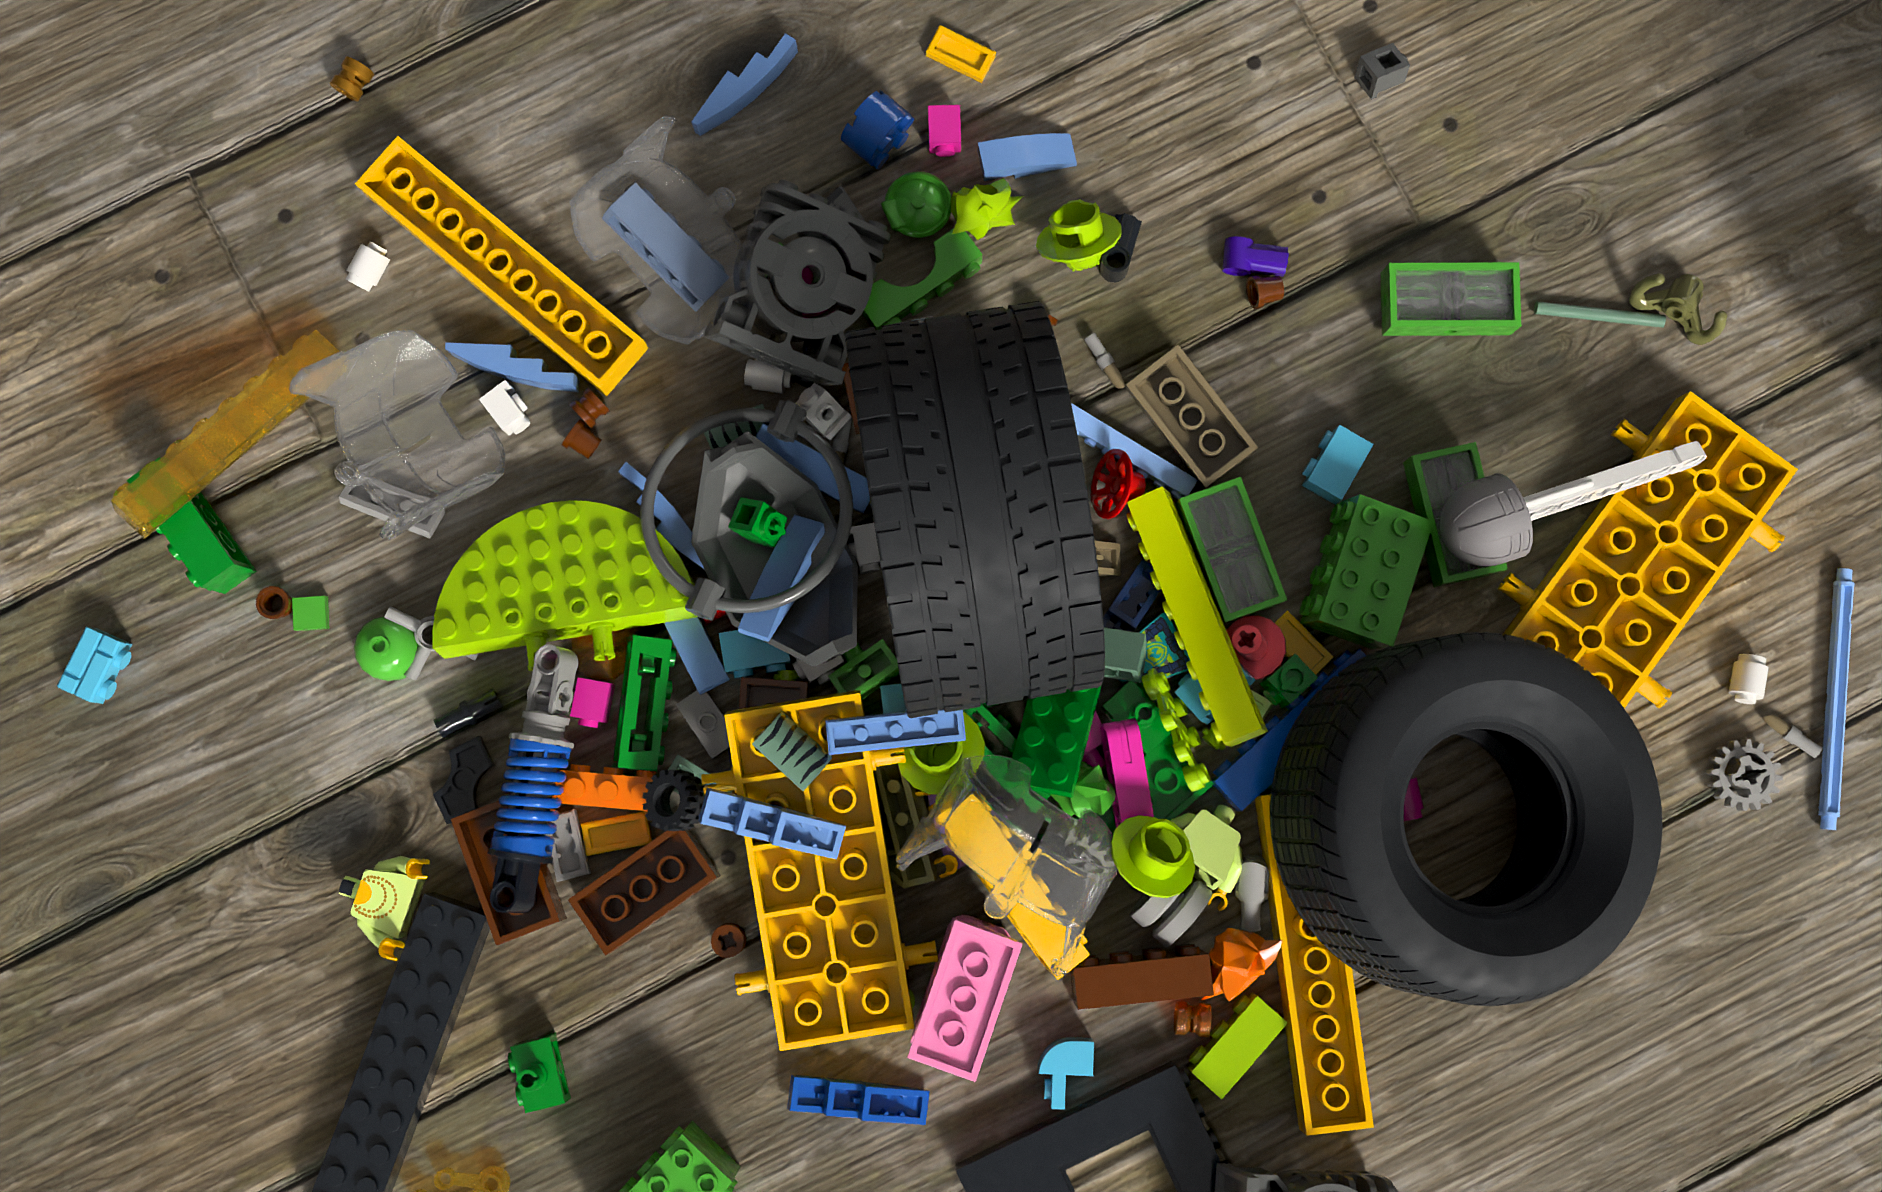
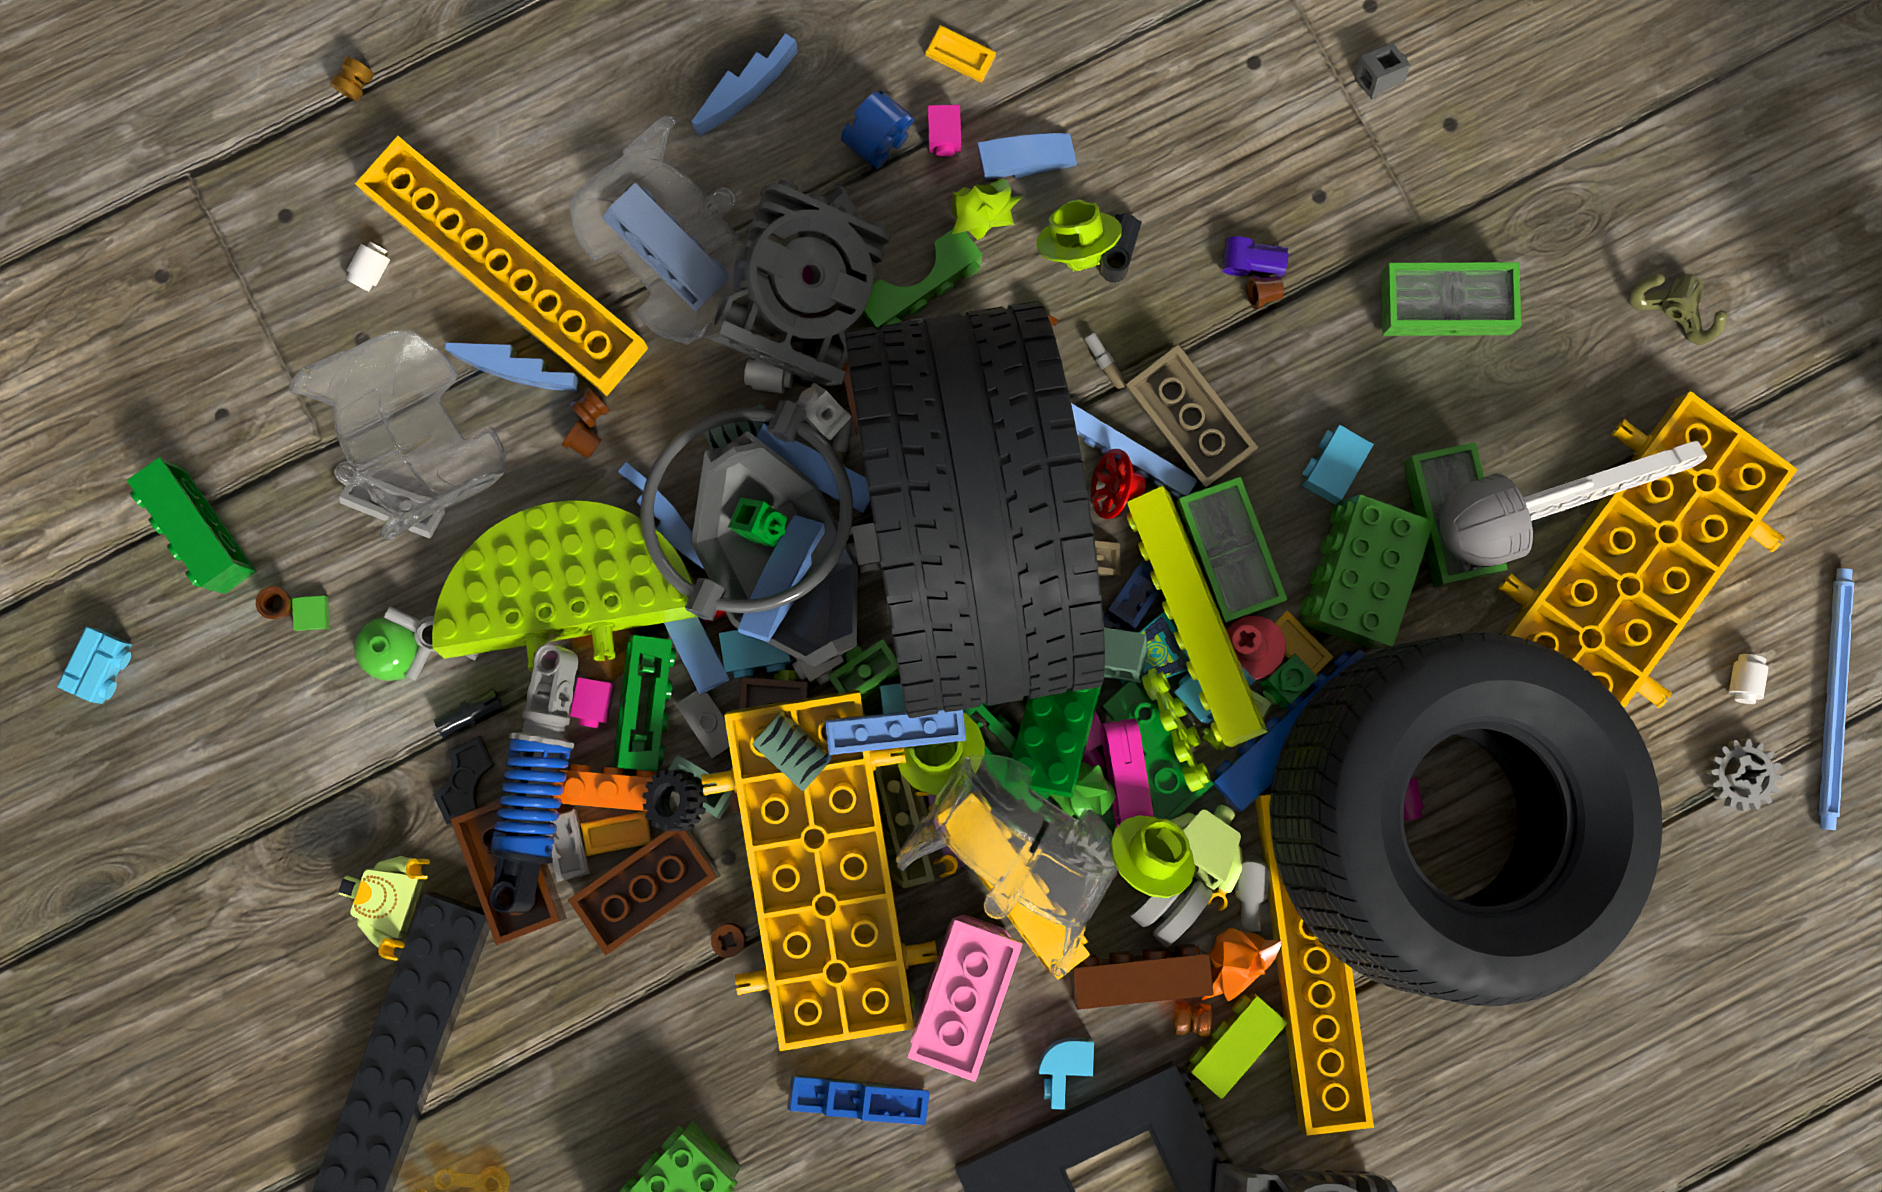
clear yellow brick [111,330,345,539] -> none
white brick [479,380,530,435] -> none
green brick [508,1033,571,1114] -> none
medium blue slope [698,788,846,859] -> none
bright green piece [881,172,951,237] -> none
sand green bar [1534,301,1666,328] -> none
light grey piece [1762,714,1822,758] -> none

